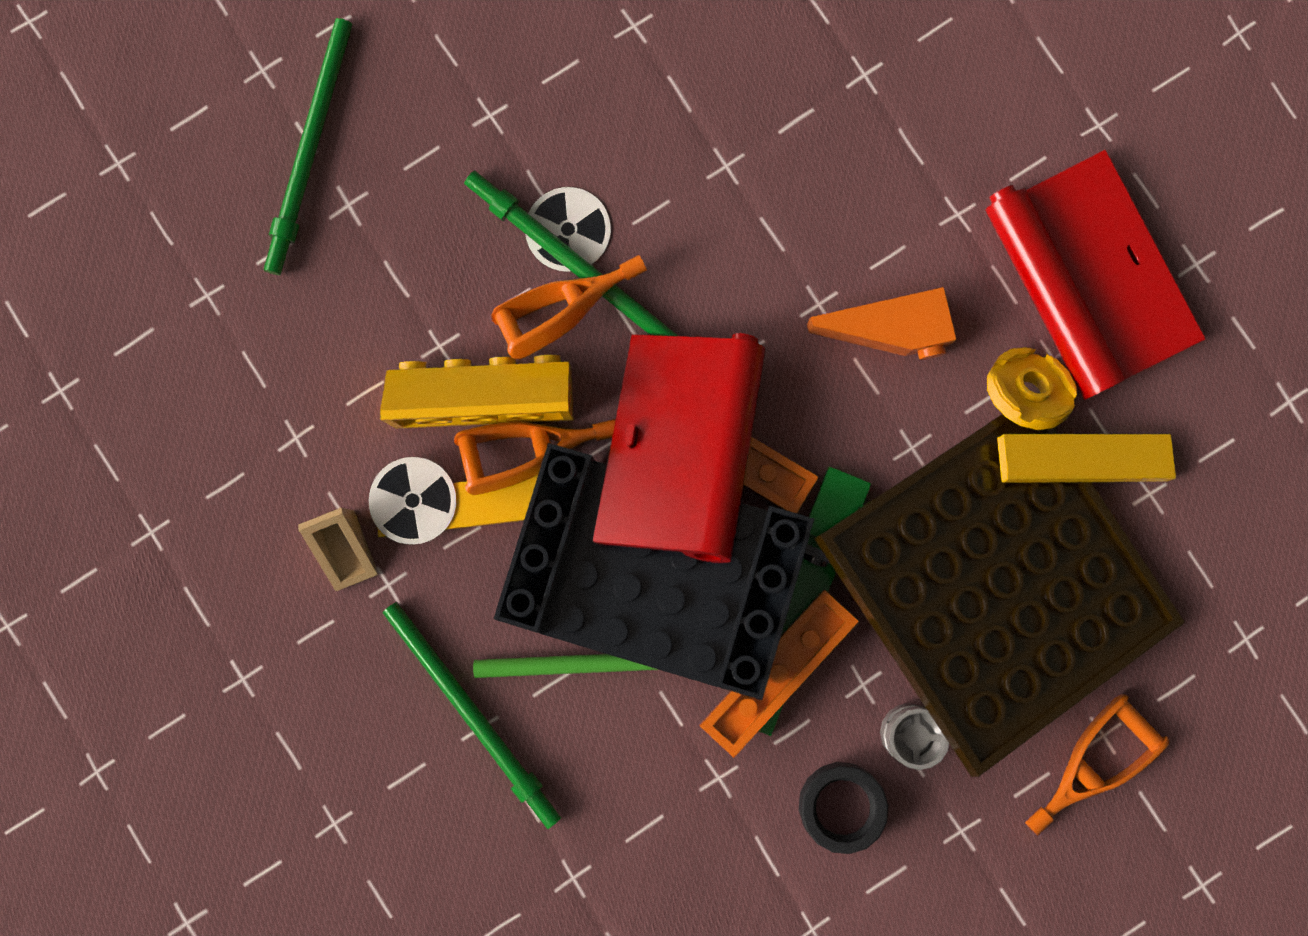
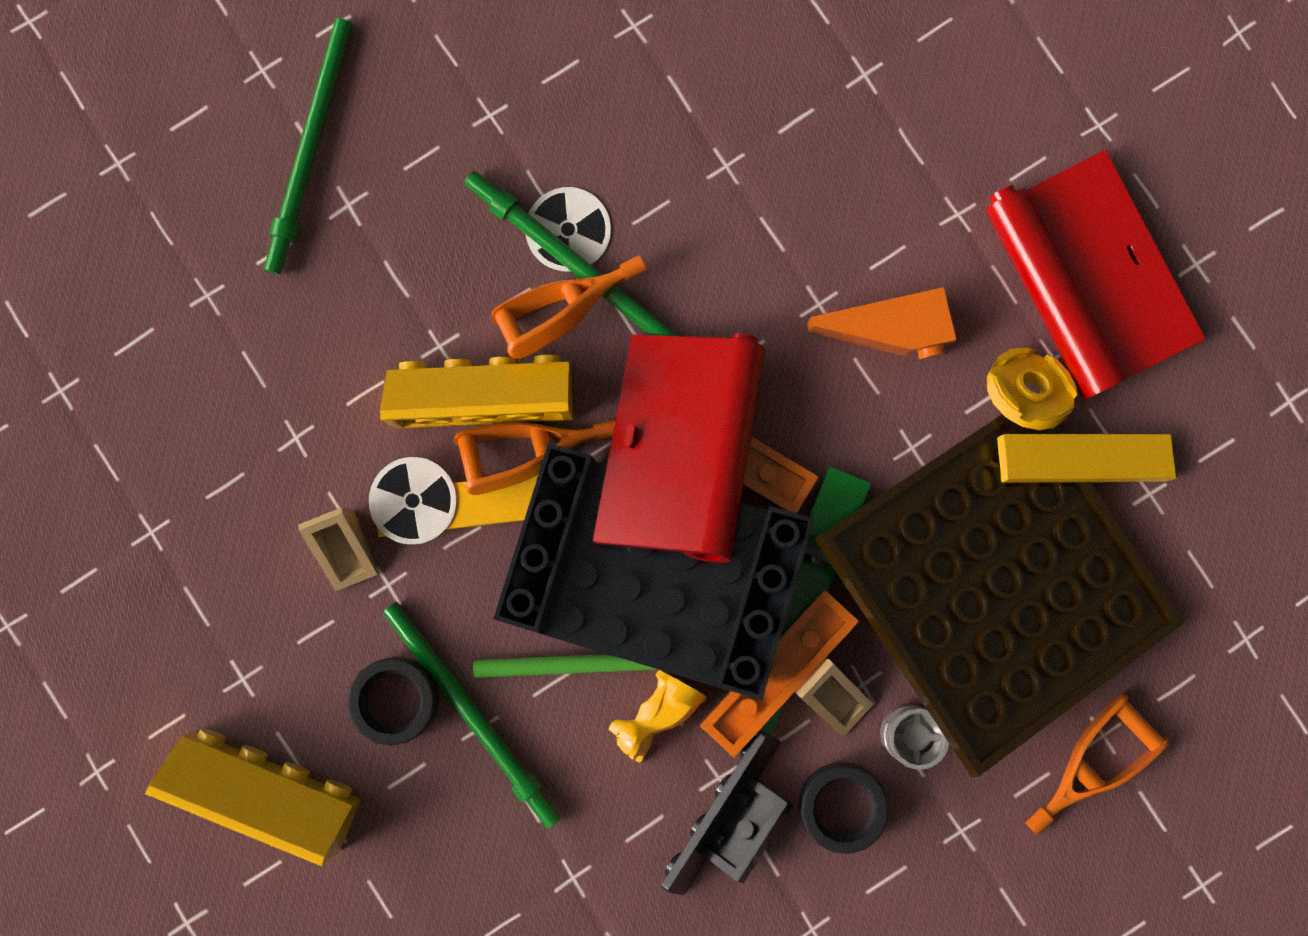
none -> yellow slope [145,728,361,866]
none -> black tyre [347,656,439,746]
none -> yellow animal [608,670,707,764]
none -> black bracket [661,730,793,895]
none -> tan slope [795,658,874,737]

